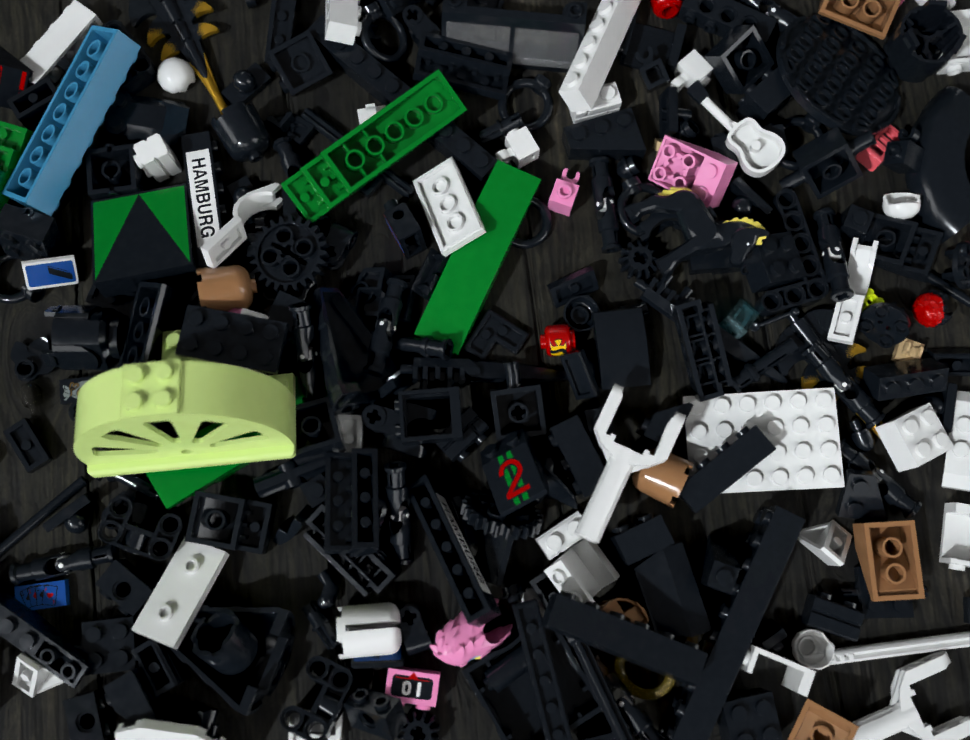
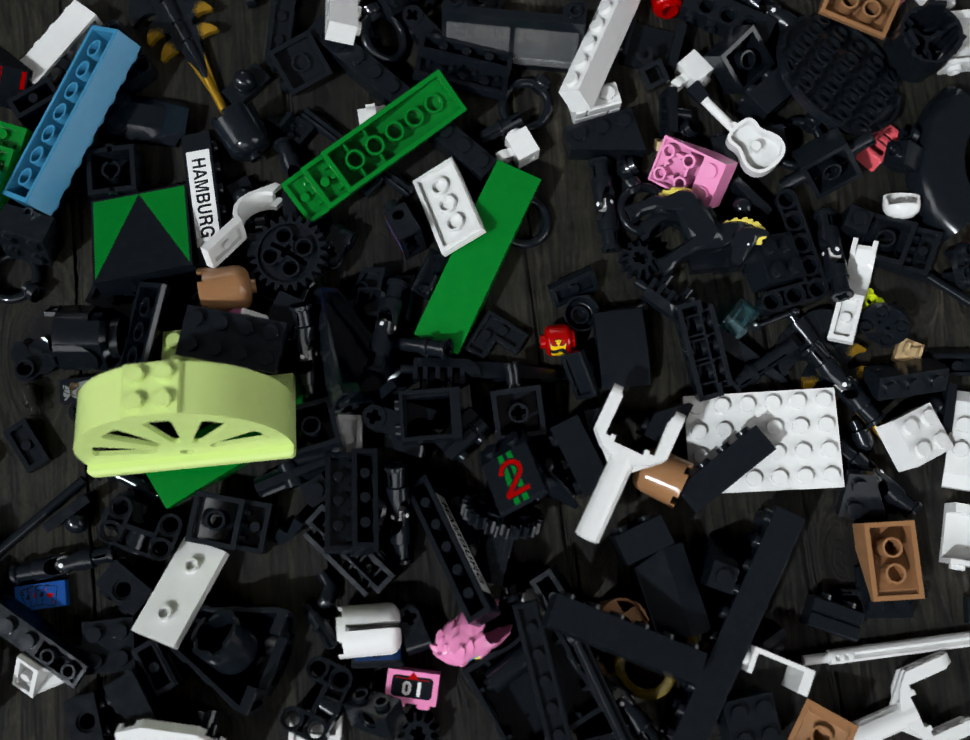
slope [21,255,79,290] -> none
white brick [133,133,183,182] -> none
white hair [157,57,196,93] -> none
white brick [535,511,583,560] -> none
white panel [544,539,620,604] -> none
bright pink brick [548,168,580,216] -> none
white hair [791,628,835,670] -> none
white slope [797,520,852,567] -> none
red piece [911,290,953,328] -> none

